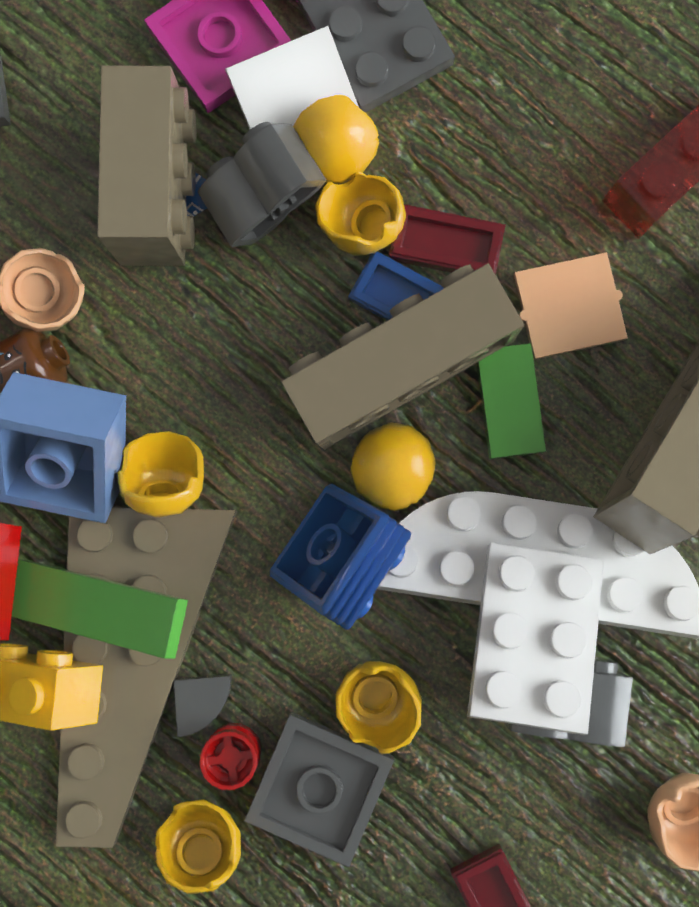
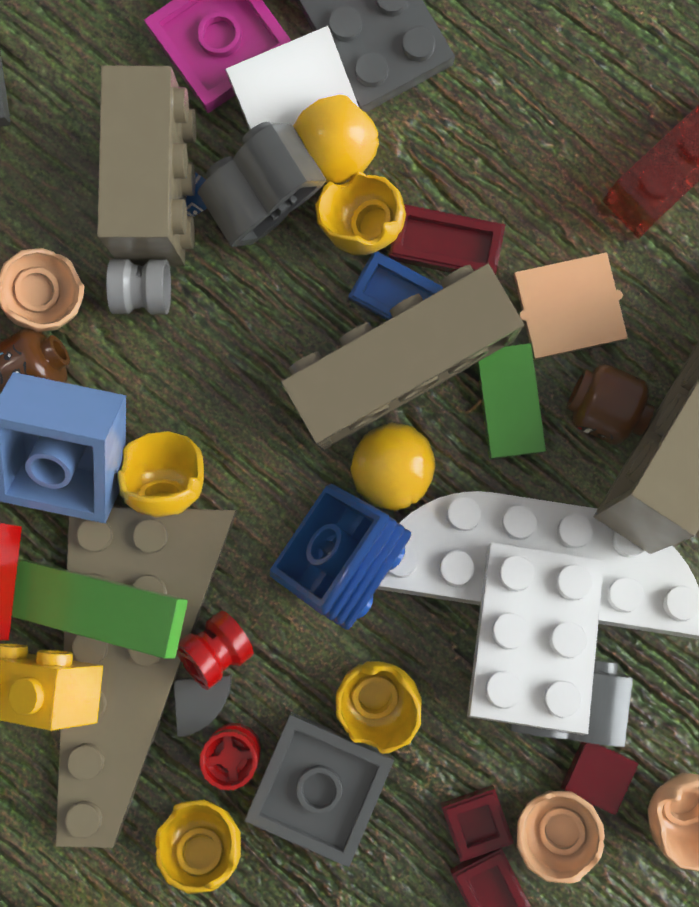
none -> light grey wheel [106,259,171,315]
none -> red wheel [177,611,254,690]
none -> dark red tile [440,785,514,862]
none -> light nougat hair [516,791,605,884]
none -> dark red tile [561,742,639,816]
none -> reddish brown head [566,364,655,445]

